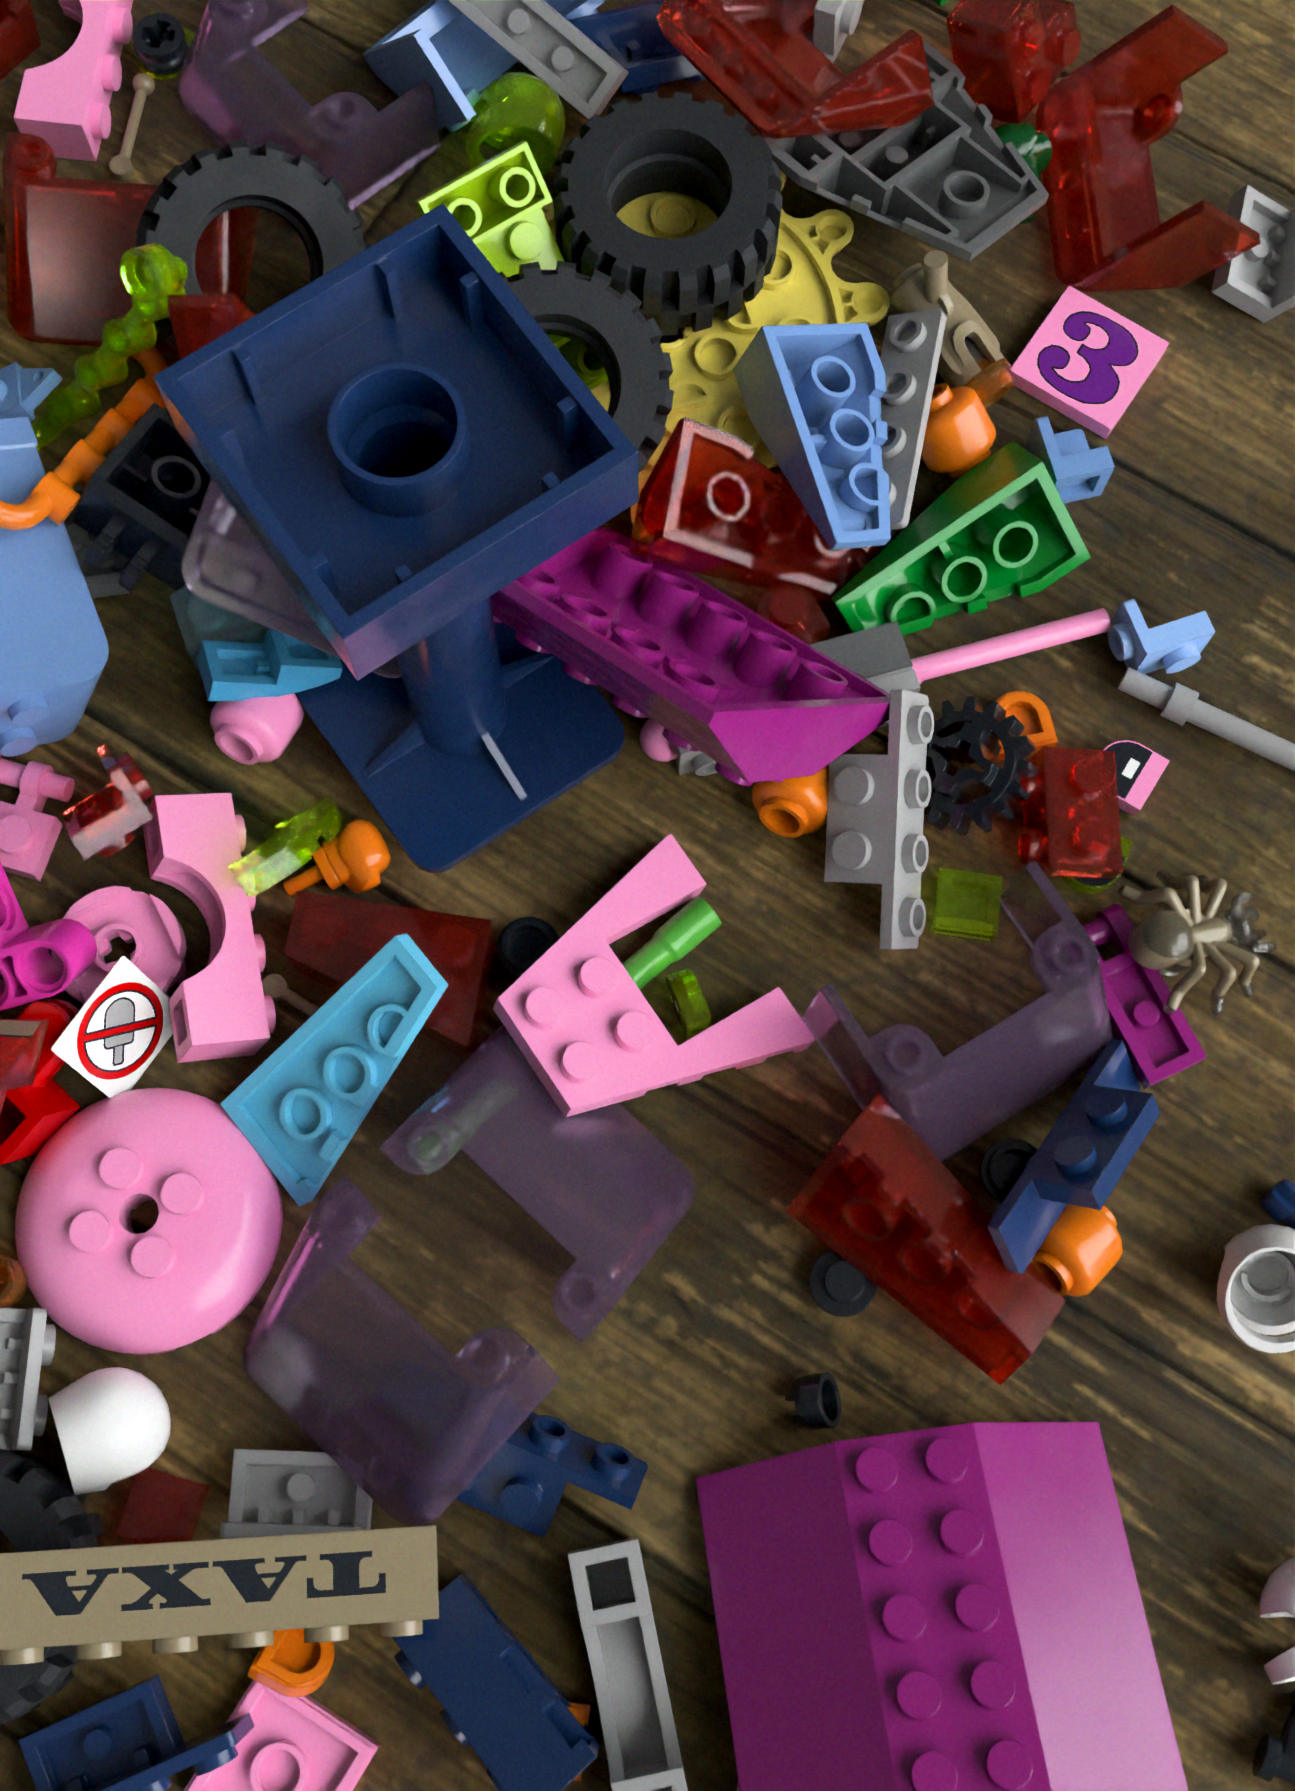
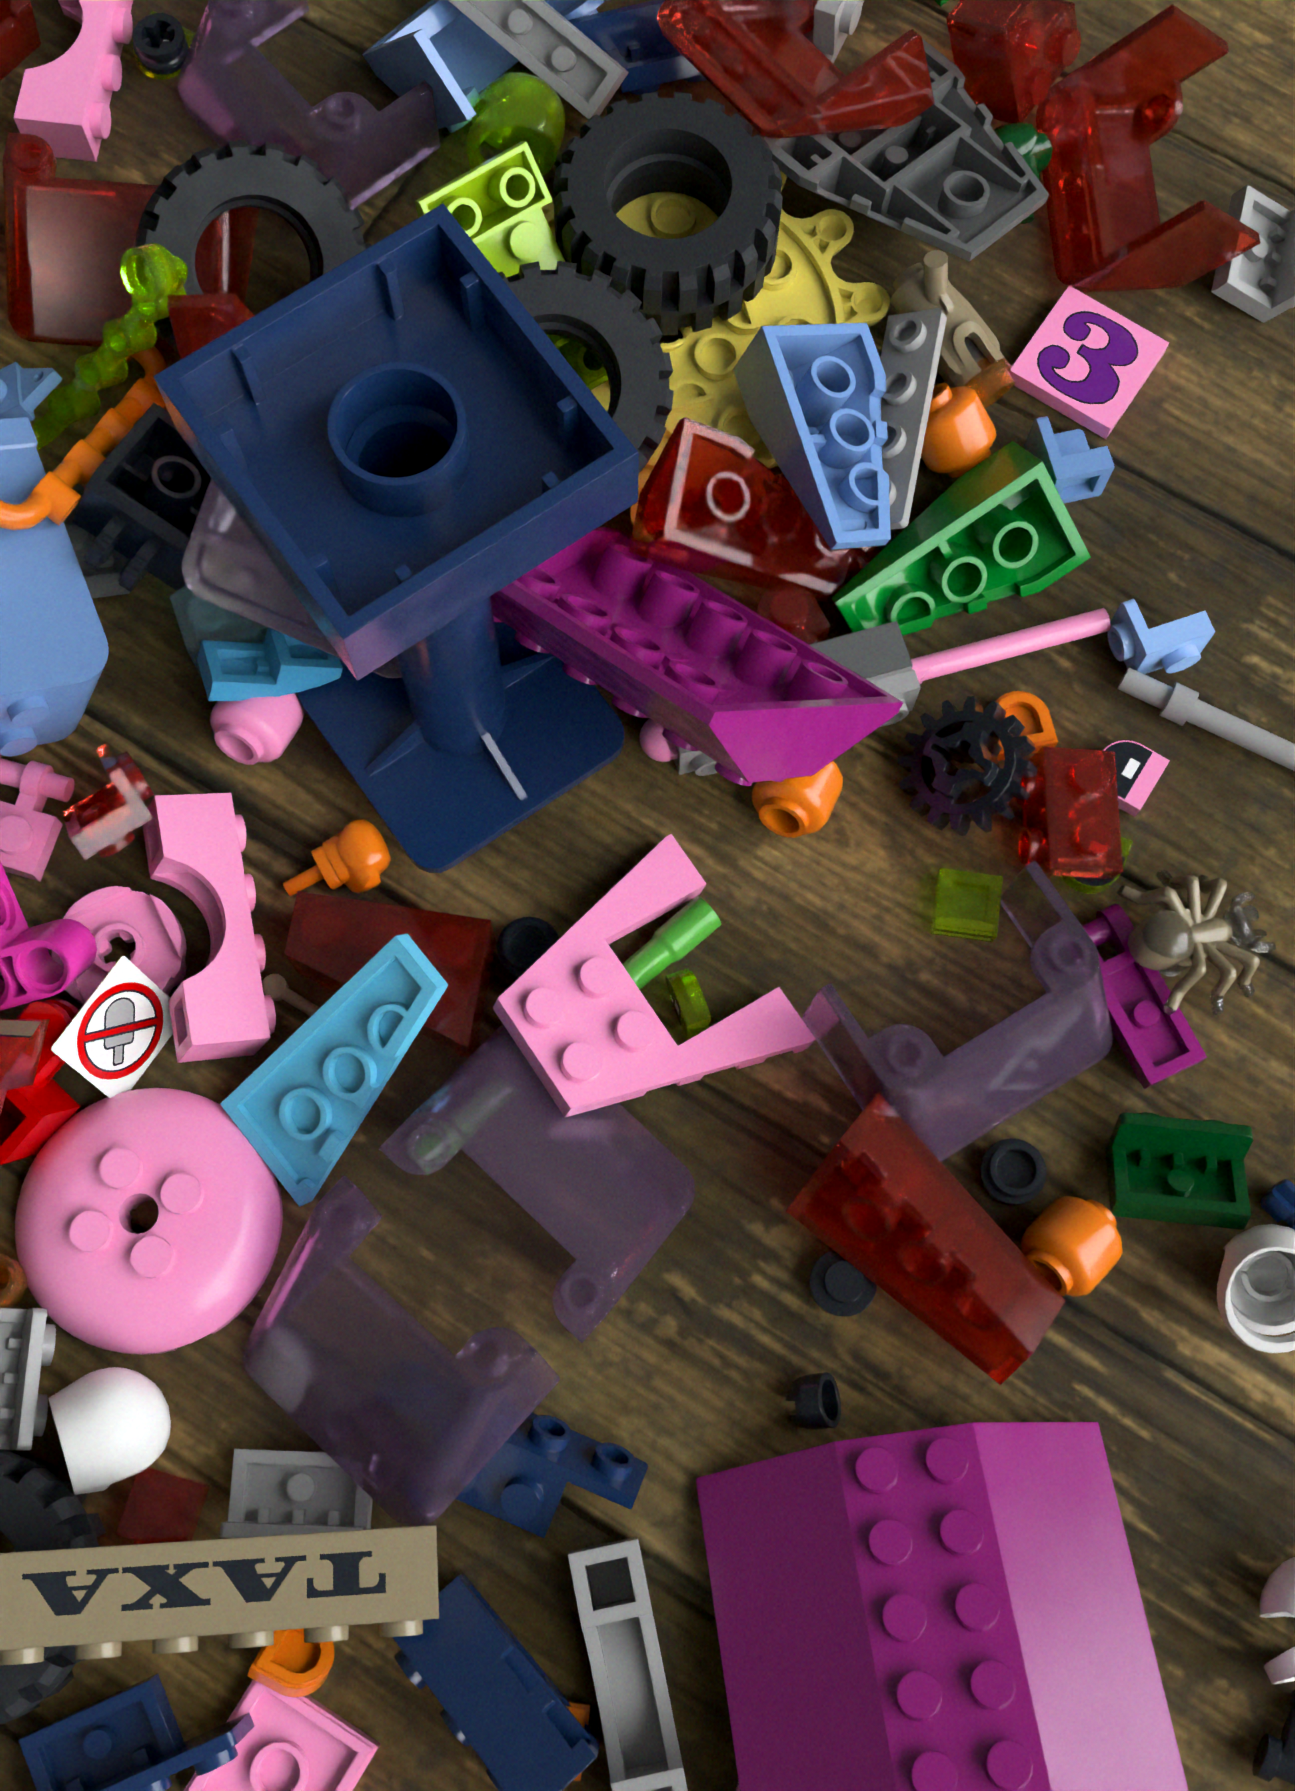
dark tan hinge [109,72,155,181] -> none
clear neon green tile [228,796,343,897] -> none
light grey bracket [824,689,934,949] -> none
dark blue bracket [987,1039,1160,1274] -> none
none -> dark green bracket [1105,1112,1253,1230]

